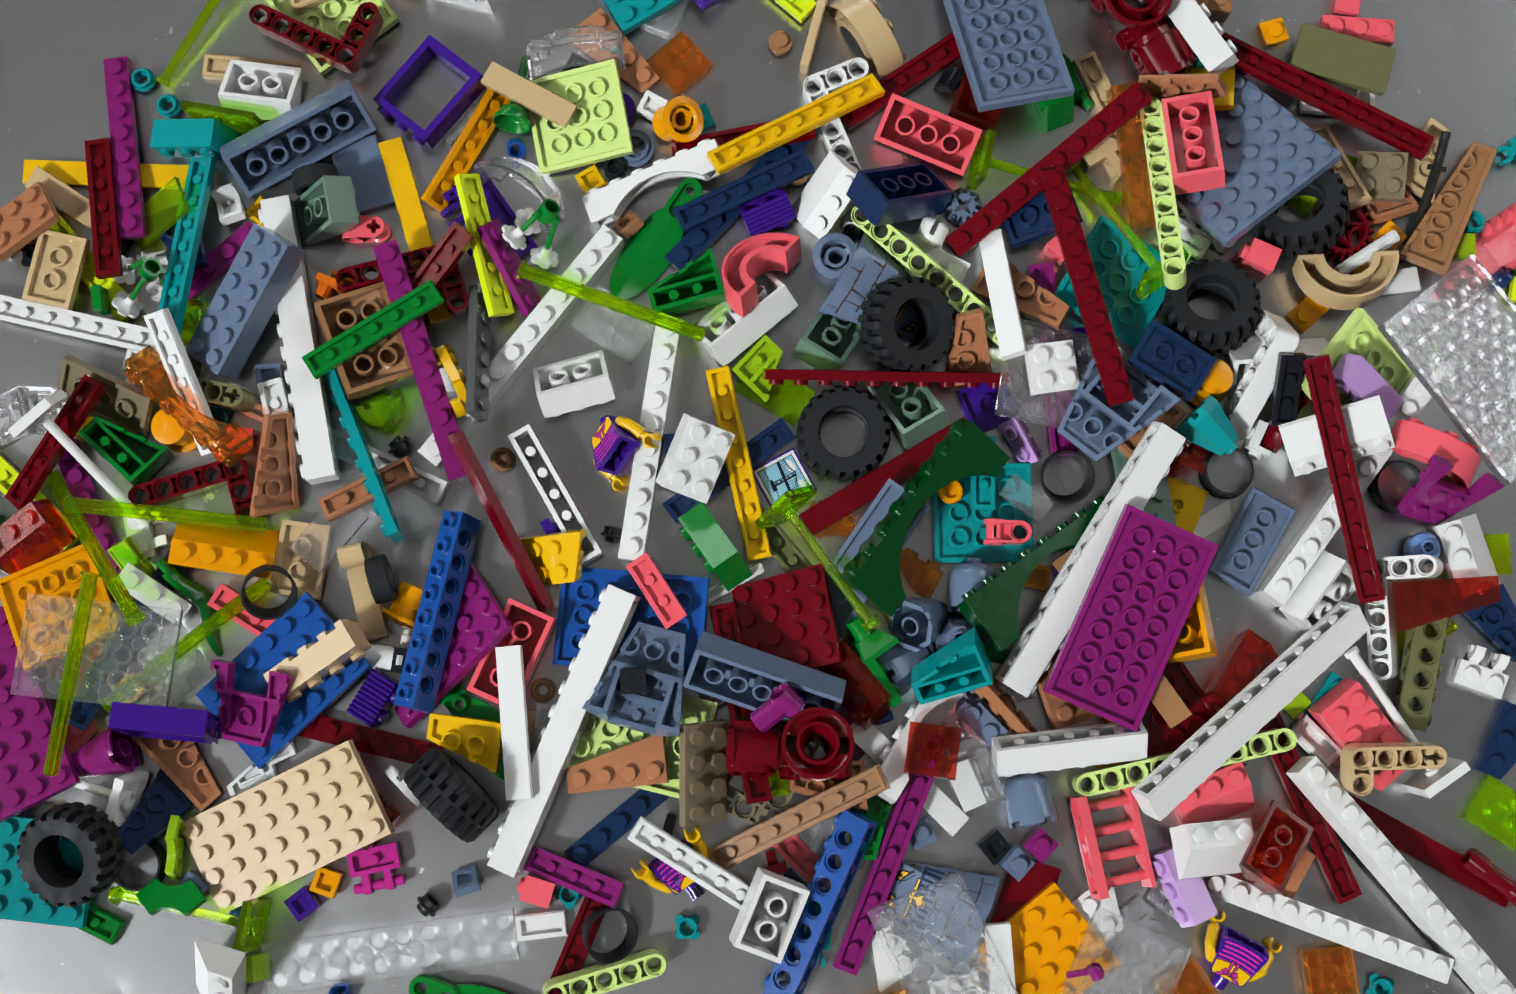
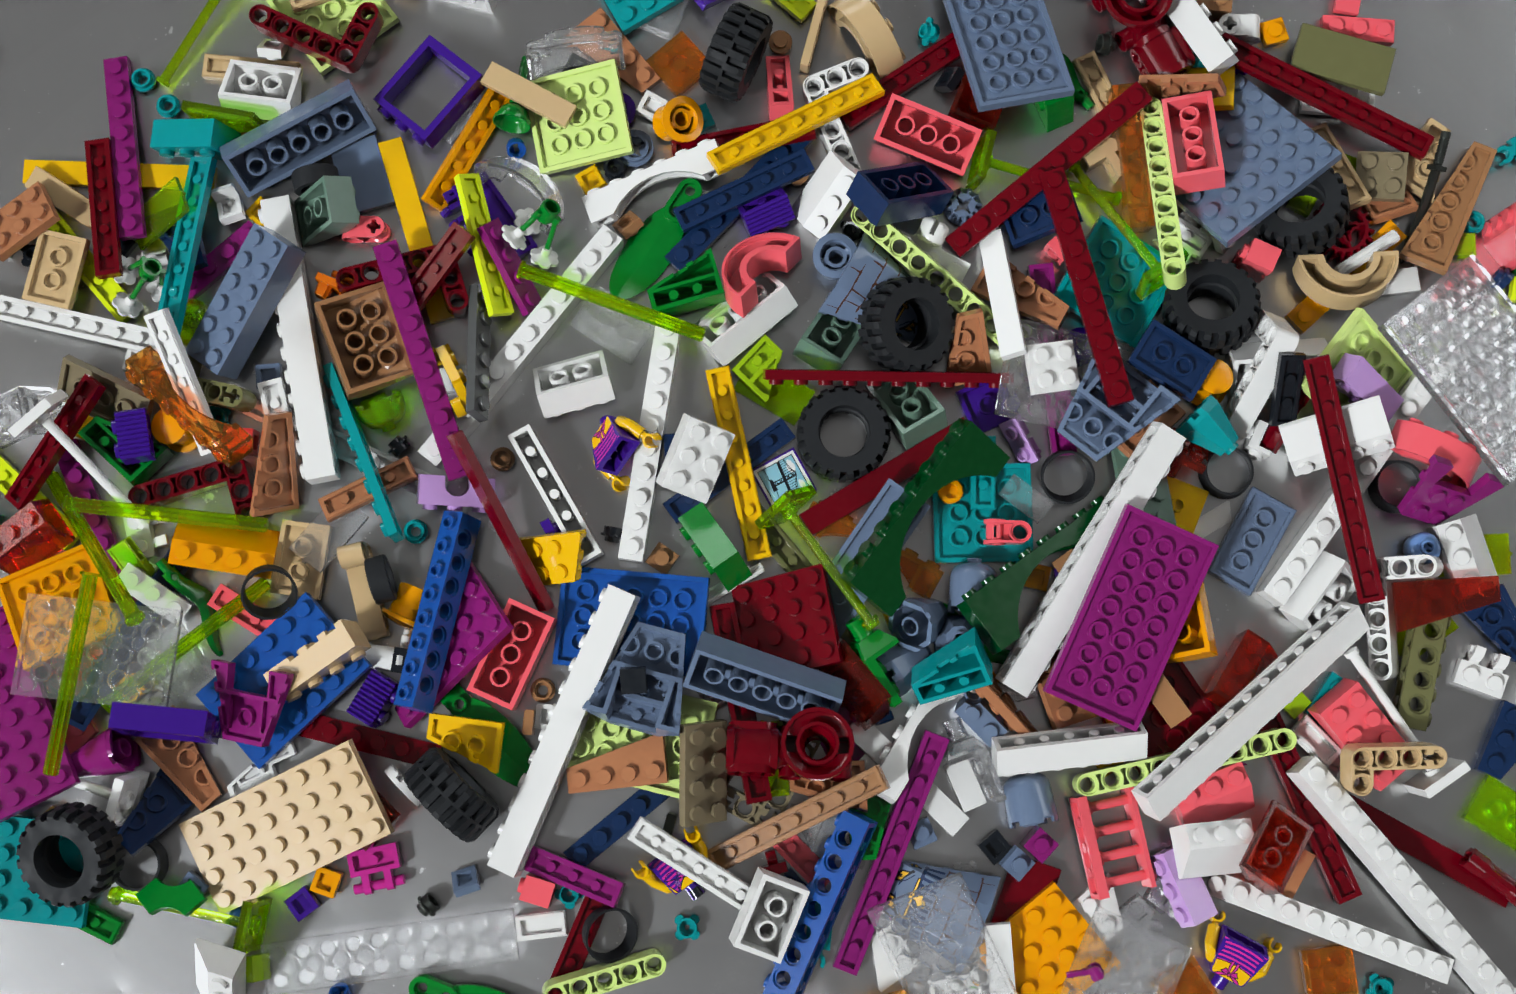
green tile [90,285,111,315] -> none
lime tile [164,815,185,880] -> none
green tile [302,280,445,380] -> none
white tile [495,645,533,800] -> none
coral plate [626,552,688,629] -> none
magenta piece [750,683,804,733] -> none
clear red plate [904,722,962,781] -> none
none -> dark purple brick [111,407,156,465]
none -> white plate [257,38,288,60]
none -> teal plate [404,519,429,544]
none -> lavender arch [416,474,495,513]
none -> medium nougat plate [645,542,680,574]
none -> black tyre [699,2,773,103]
none -> coral slope [765,55,794,121]
none -> teal plate [918,17,940,46]
none -> pearl dark grey plate [1096,32,1116,56]
none -> white piece [1218,13,1260,45]

